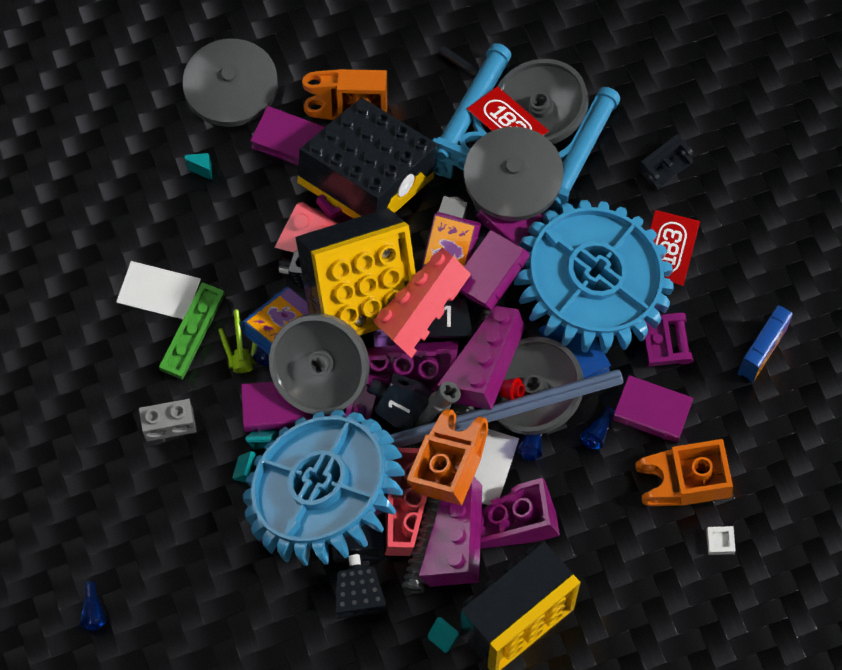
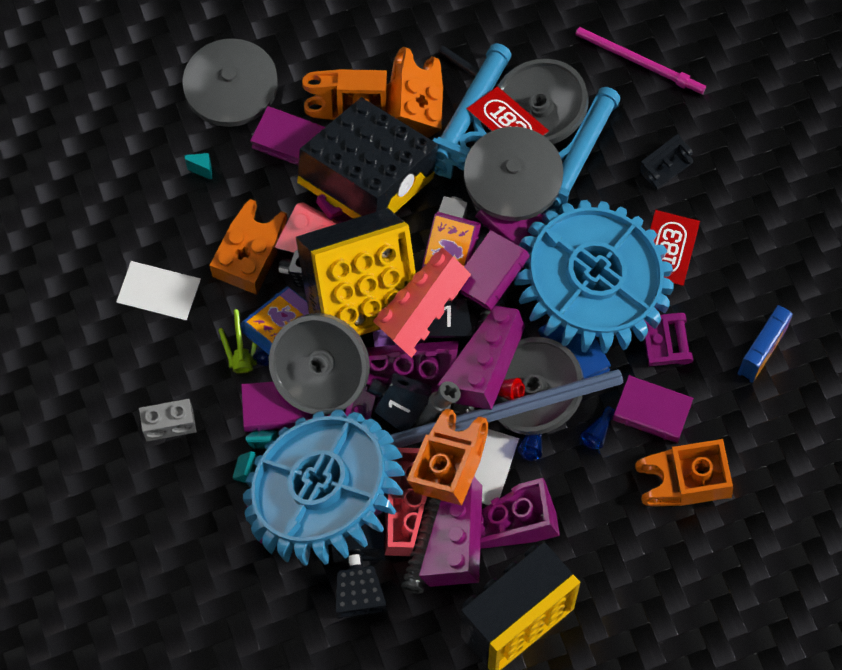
clear blue cone [80,581,107,630] -> none
bright green plate [159,282,225,380] -> none
teal slope [428,617,459,653] -> none
white tile [706,526,735,555] -> none
none -> orange brick [210,199,287,295]
none -> orange brick [386,47,443,138]
none -> dark pink bar [576,27,706,94]

